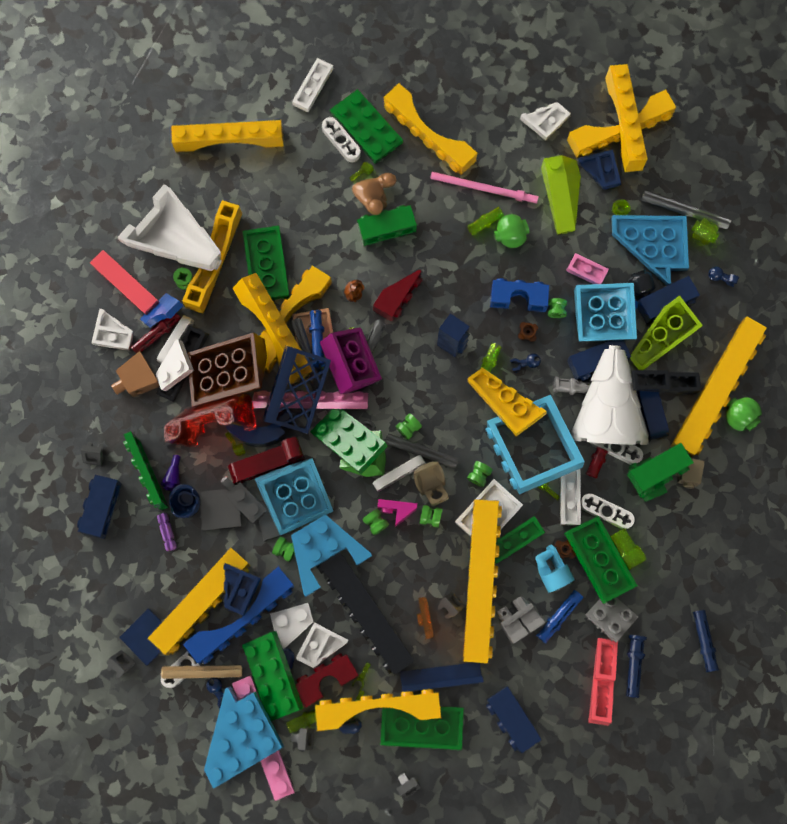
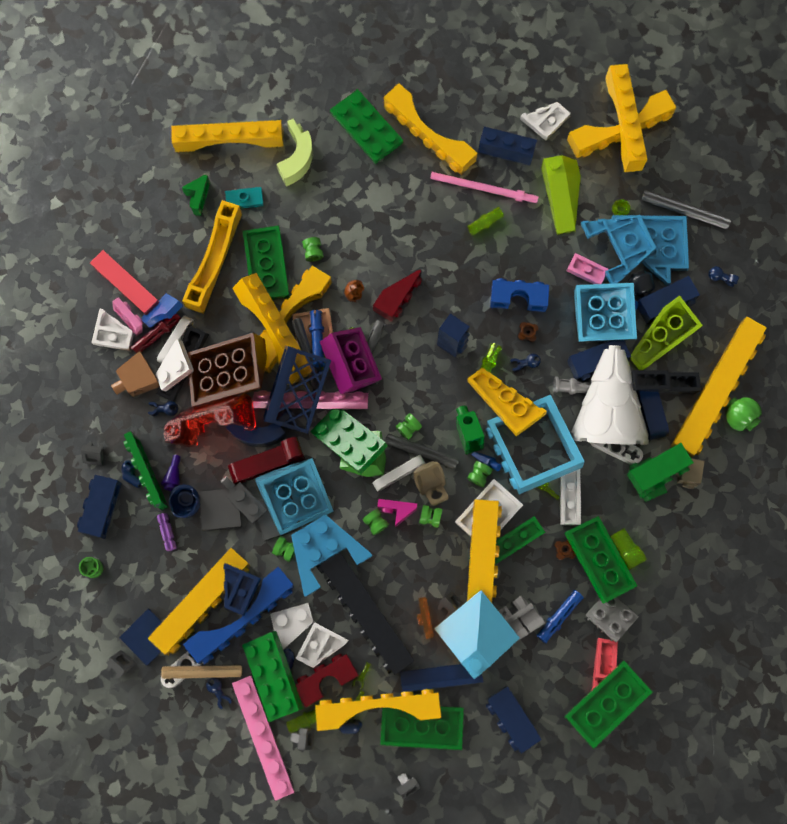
white cone [118,184,222,271] -> none
bright green wheel [173,268,194,290] -> none
dark azure wing [204,686,284,789] -> none
clear neon green hand [225,432,246,456] -> none
white plate [292,58,333,113] -> none
white beam [322,117,360,163] -> none
clear neon green hand [349,162,374,181] -> none
medium nougat head [352,173,397,215] -> none
green brick [357,205,417,246] -> none
bright green plant [494,214,530,248] -> none
medium azure piece [535,545,575,594] -> none
bright green wheel [548,298,567,318] -> none
dark blue wing [578,149,621,190] -> none
white beam [581,494,635,529] -> none
dark red pin [585,447,608,478] -> none
dark blue pin [626,635,647,698] -> none
clear neon green piece [691,218,720,246] -> none
dark blue pin [693,610,719,672] -> none
none -> bright green wheel [79,557,103,578]
none -> bright pink plate [112,297,143,336]
none -> dark blue arm [121,460,142,488]
none -> dark blue arm [148,401,179,416]
none -> green slope [182,175,210,216]
none -> teal plate [225,187,264,209]
none -> yellowish green arch [277,118,313,186]
none -> bright green wheel [302,237,324,262]
none -> medium azure slope [434,590,520,679]
none -> green torso [456,405,485,455]
none -> blue bar [472,452,502,471]
none -> dark blue brick [478,126,537,165]
none -> green plate [564,661,653,749]
none -> dark azure wing [581,215,656,284]

